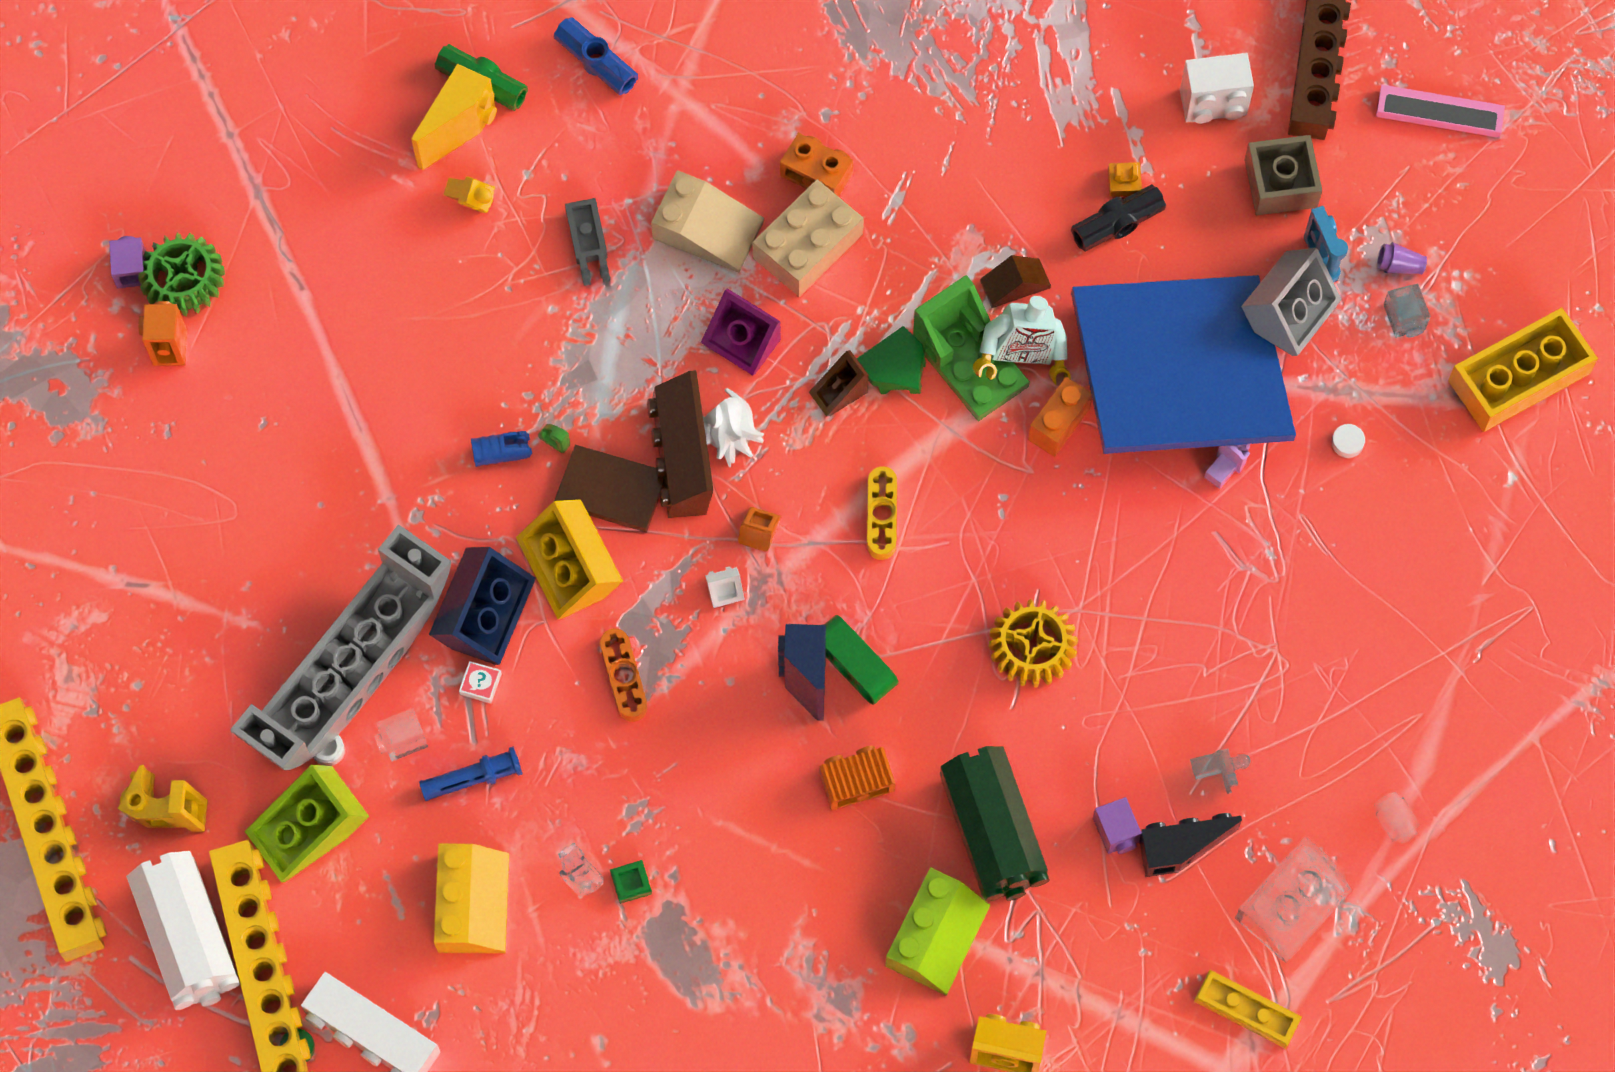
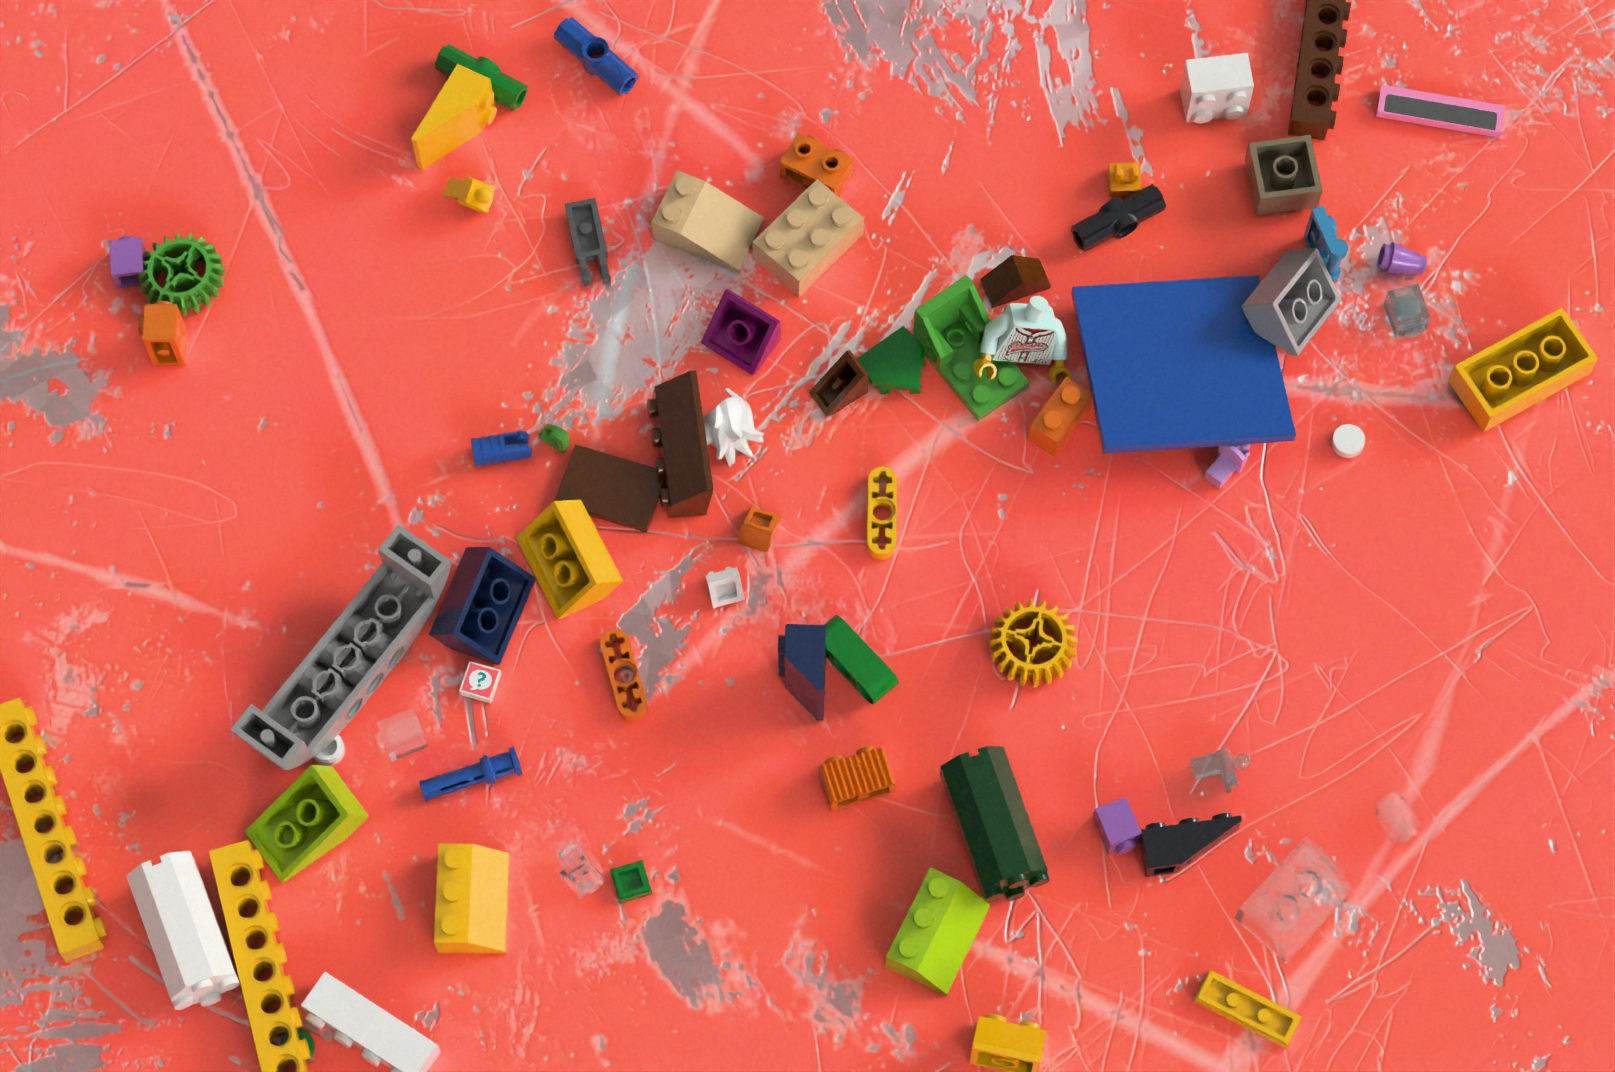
yellow tile [117,765,208,832] -> none

